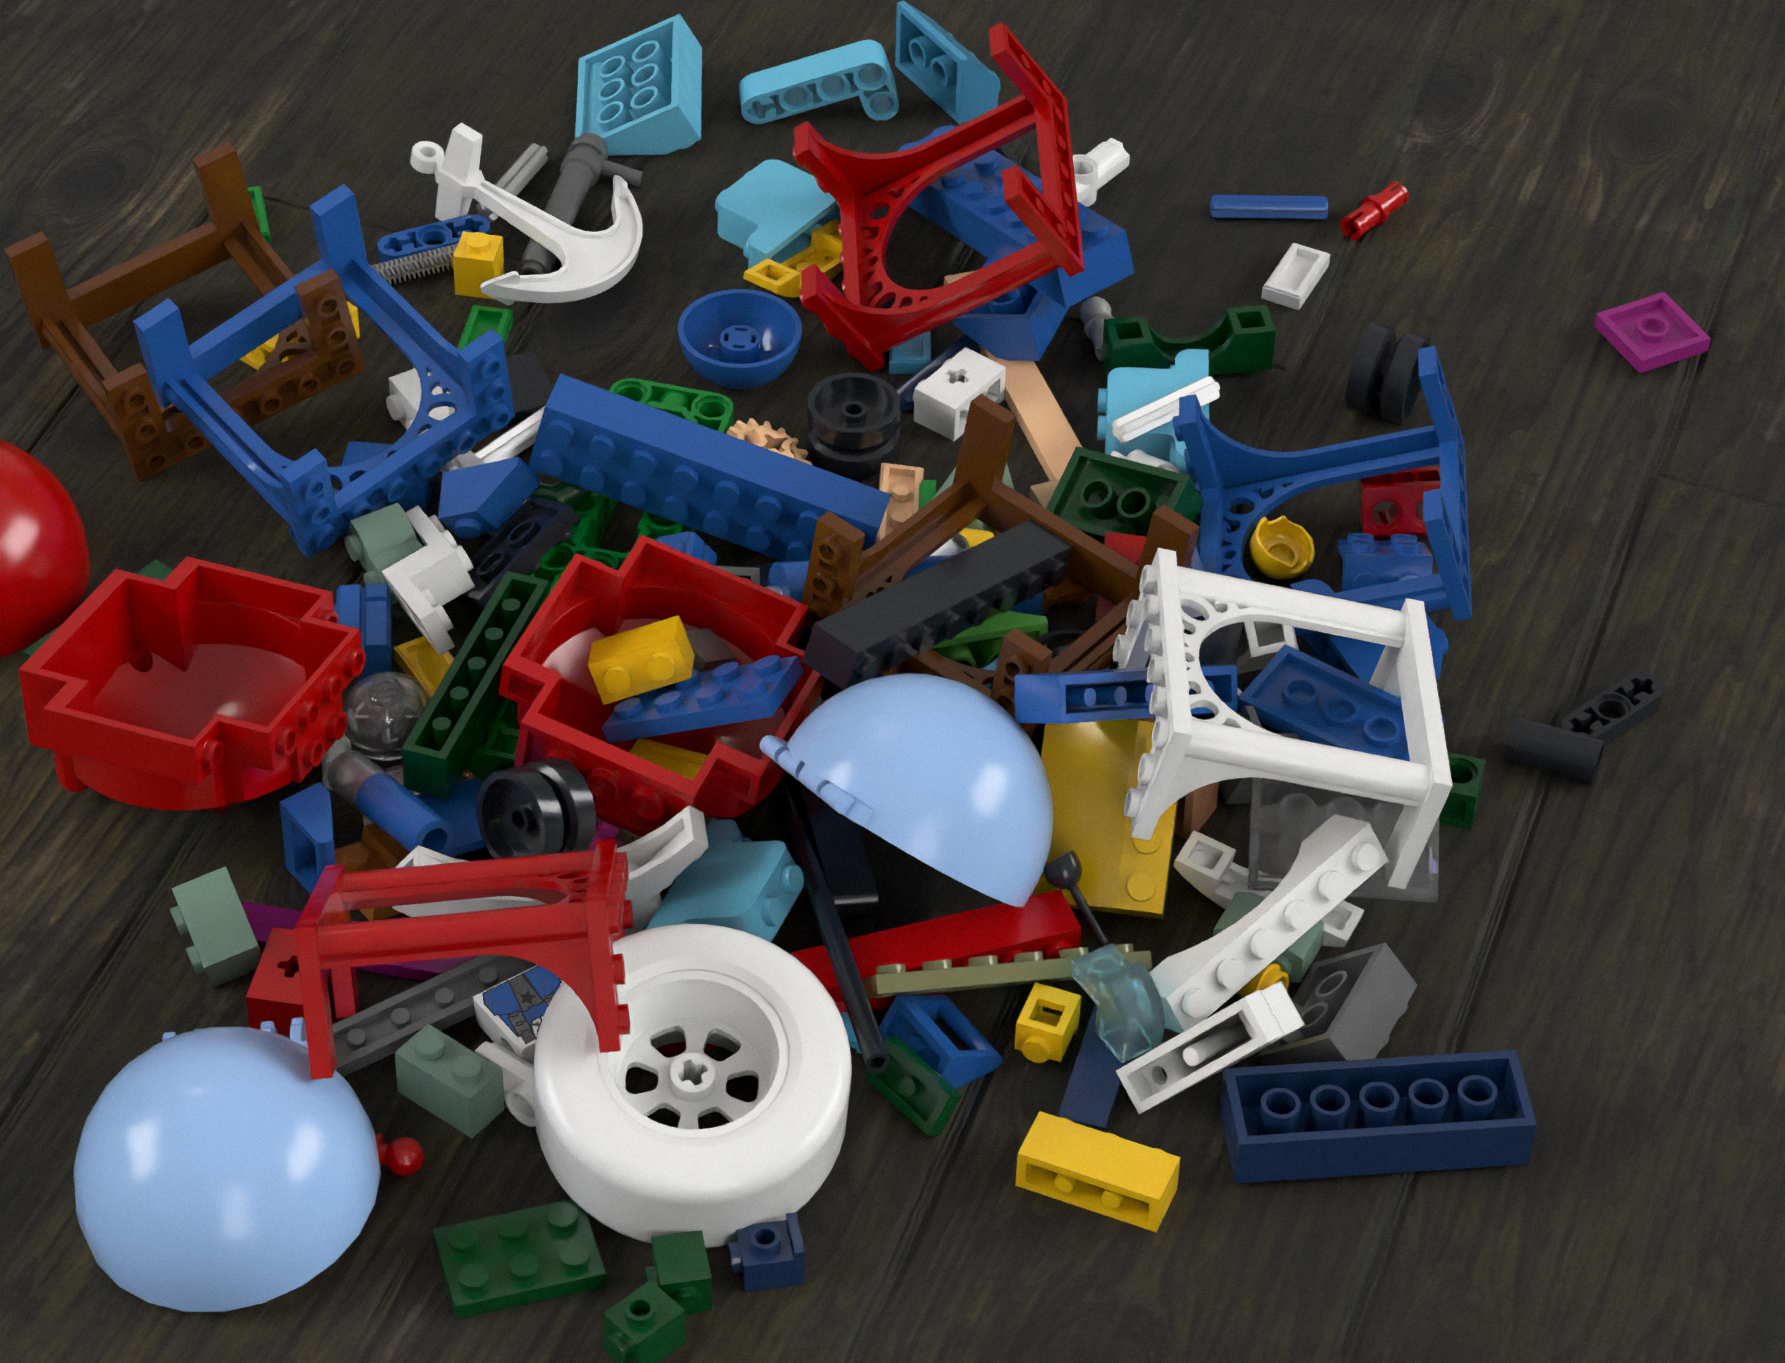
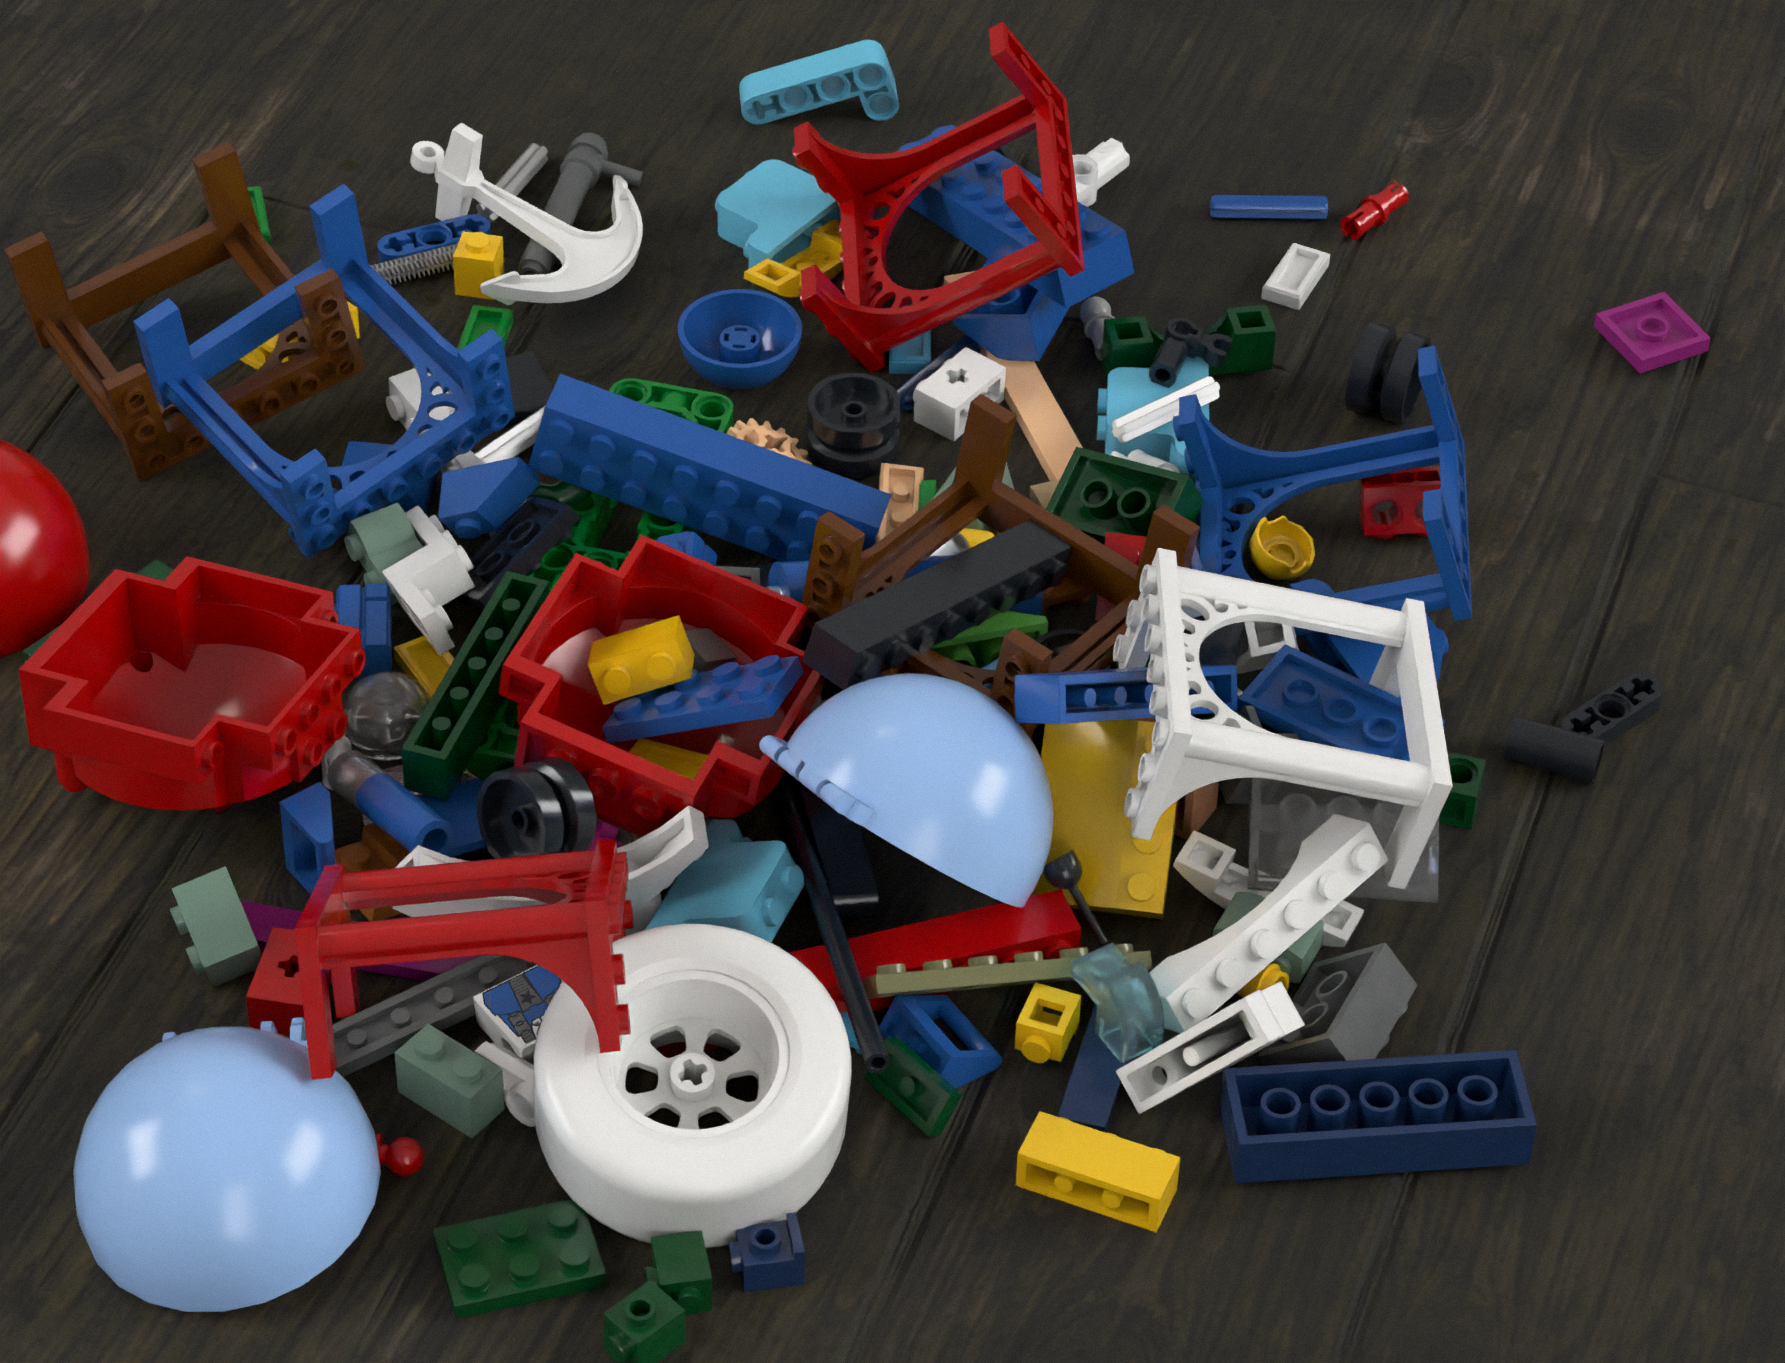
medium azure slope [575,14,702,156] -> none
dark azure slope [895,0,1001,125] -> none
blue bracket [1337,533,1433,592] -> none
none -> black bar [1149,317,1233,388]

